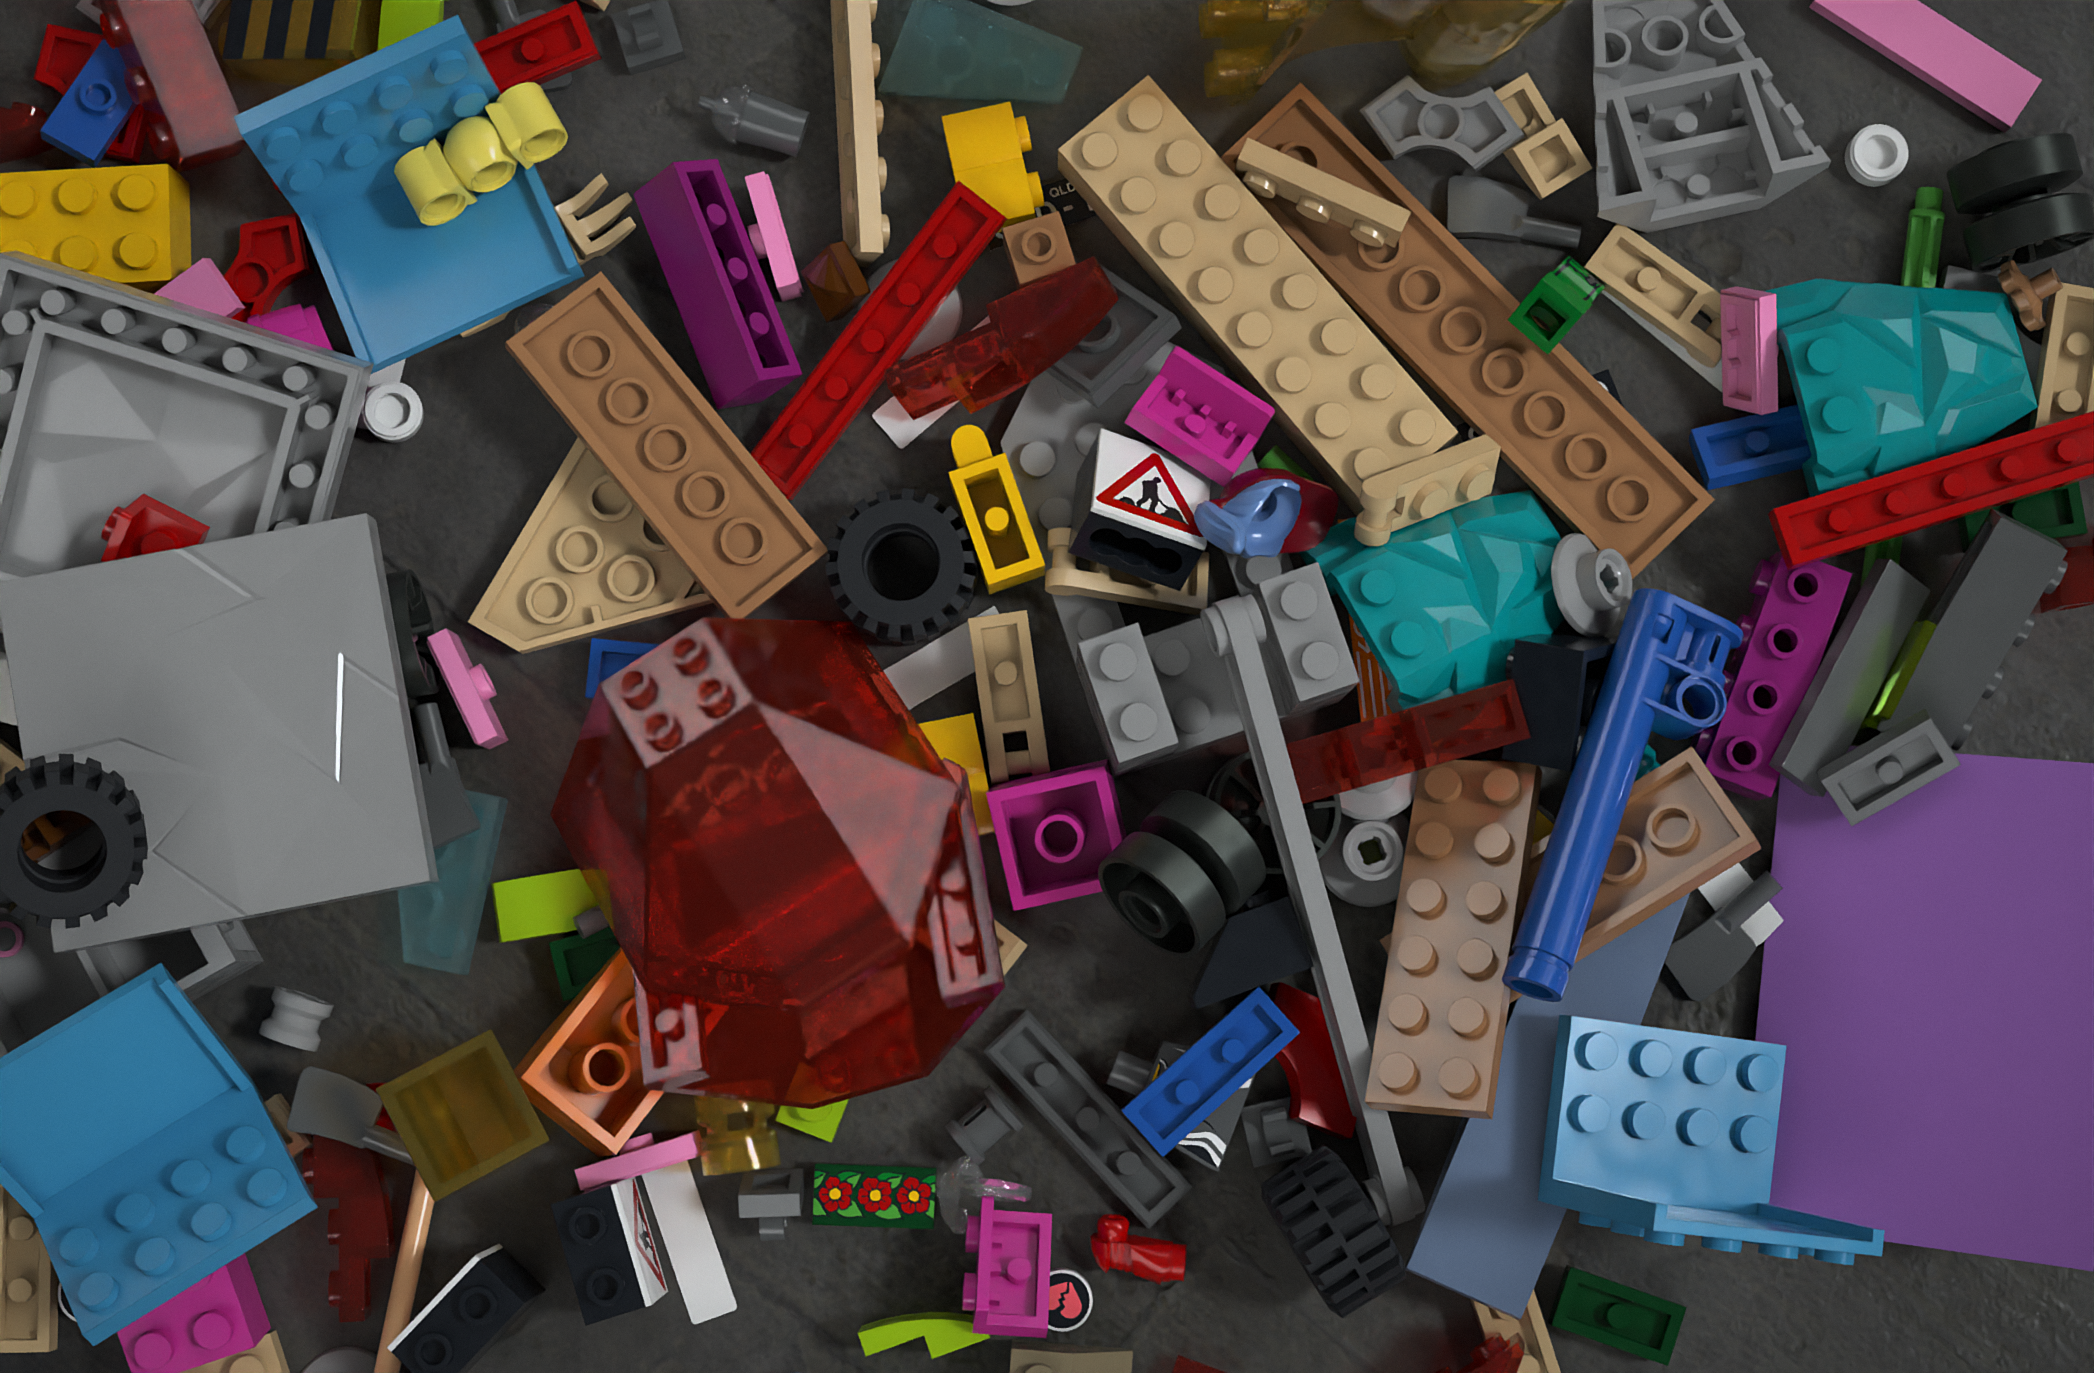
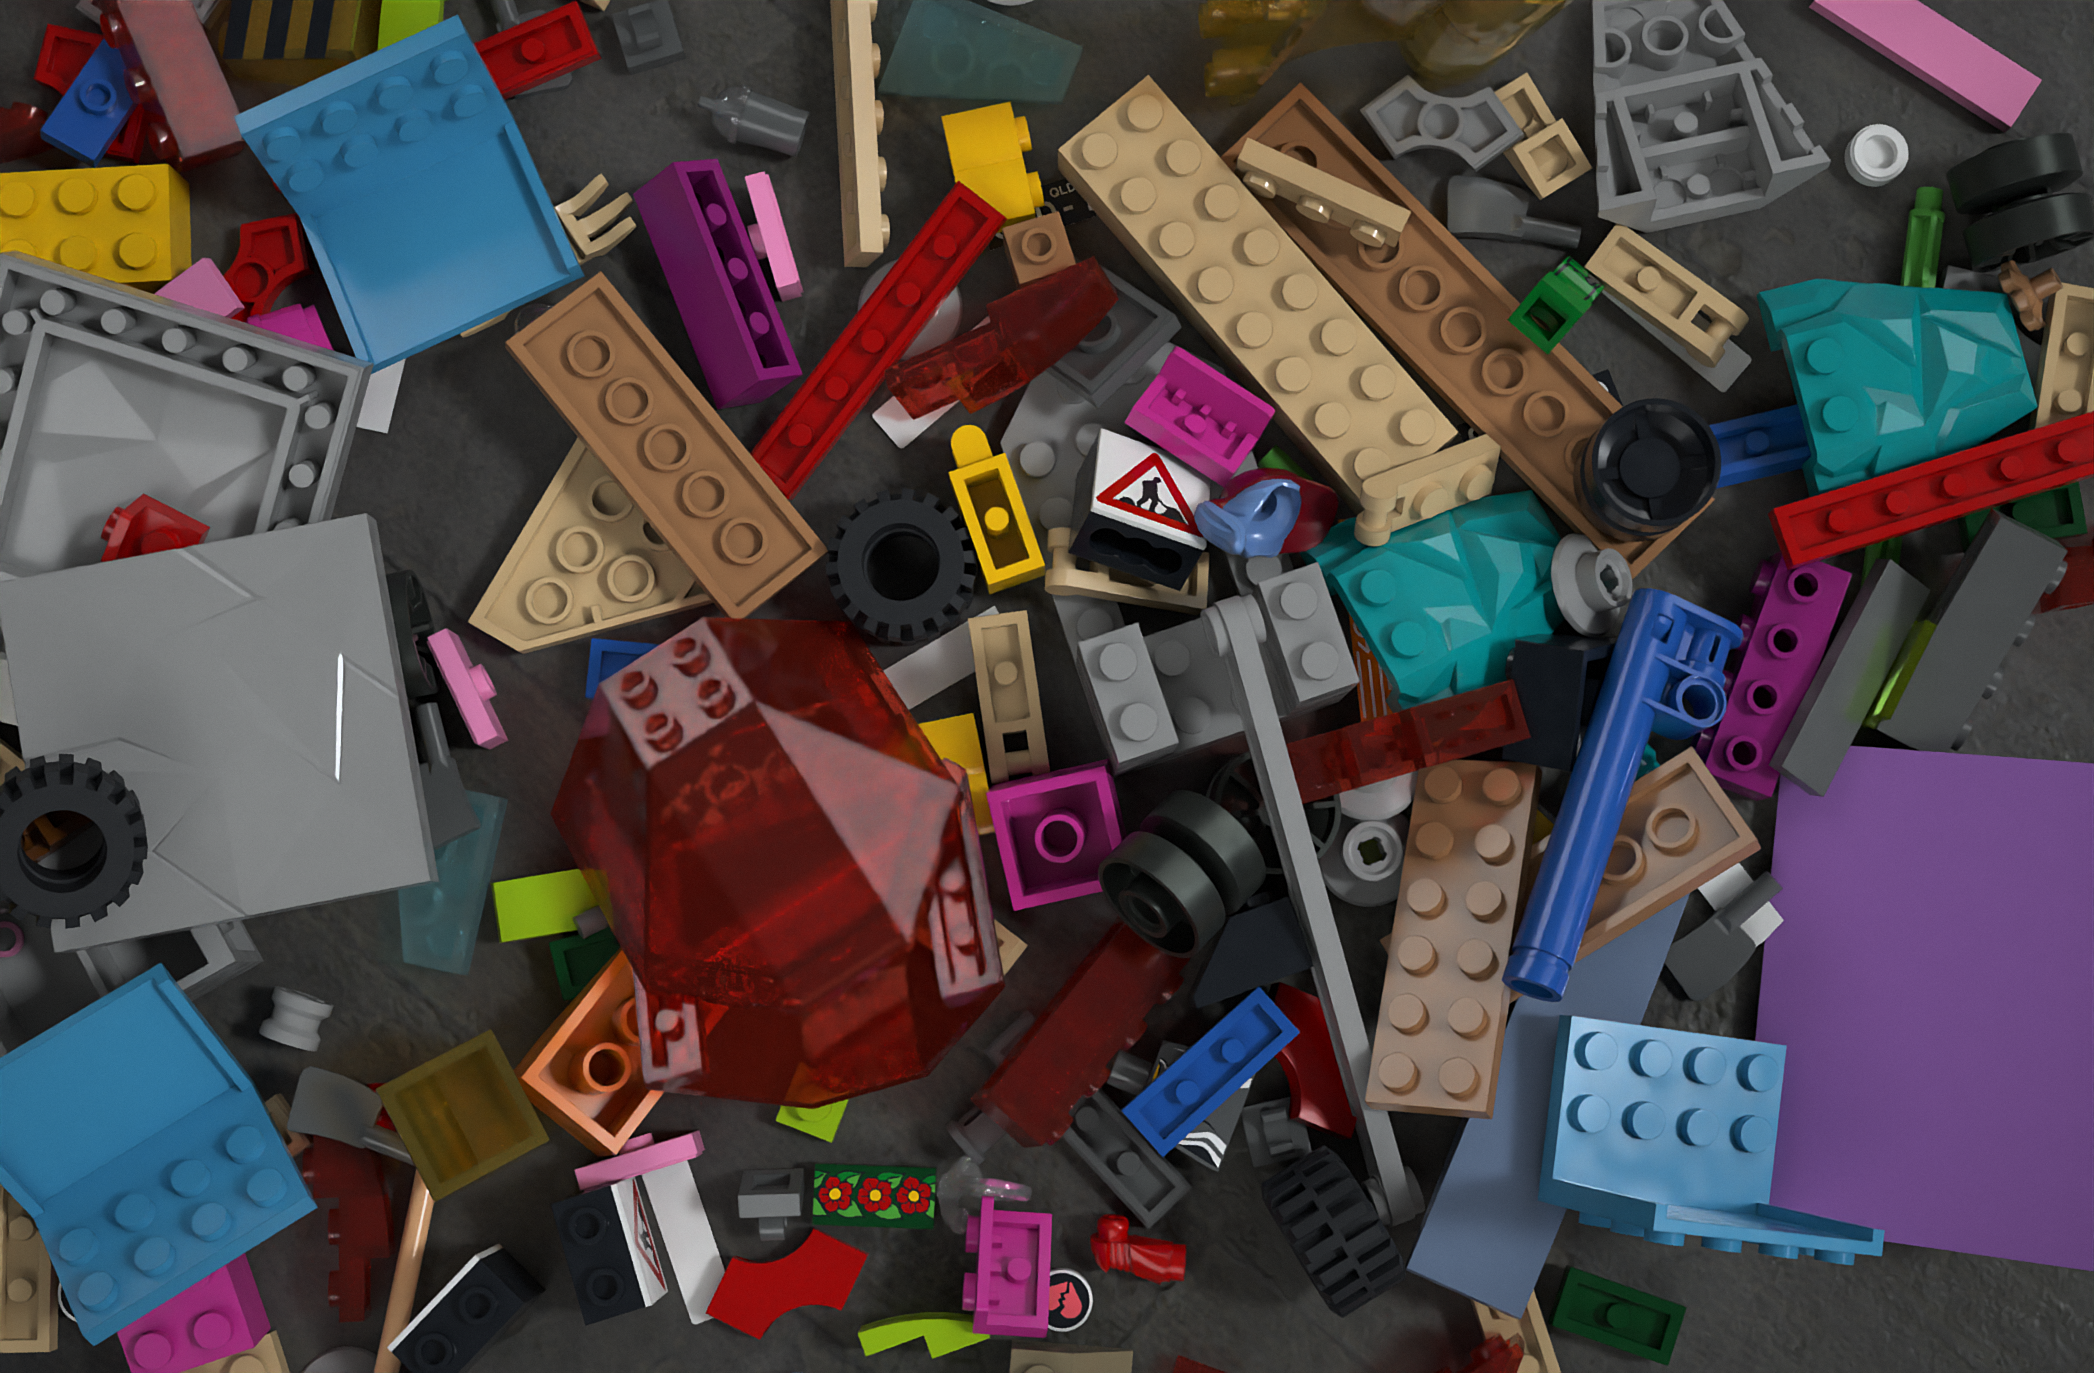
white tile [362,381,424,443] -> none
light yellow piece [394,82,568,226] -> none
clear yellow wheel [693,1079,781,1176] -> none
reddish brown tile [801,240,871,323] -> none
bright pink plate [1720,286,1779,415] -> none
dark grey plate [1817,708,1961,826] -> none
none -> red tile [705,1227,869,1340]
none -> clear red brick [970,916,1191,1148]
none -> black wheel [1573,398,1721,542]

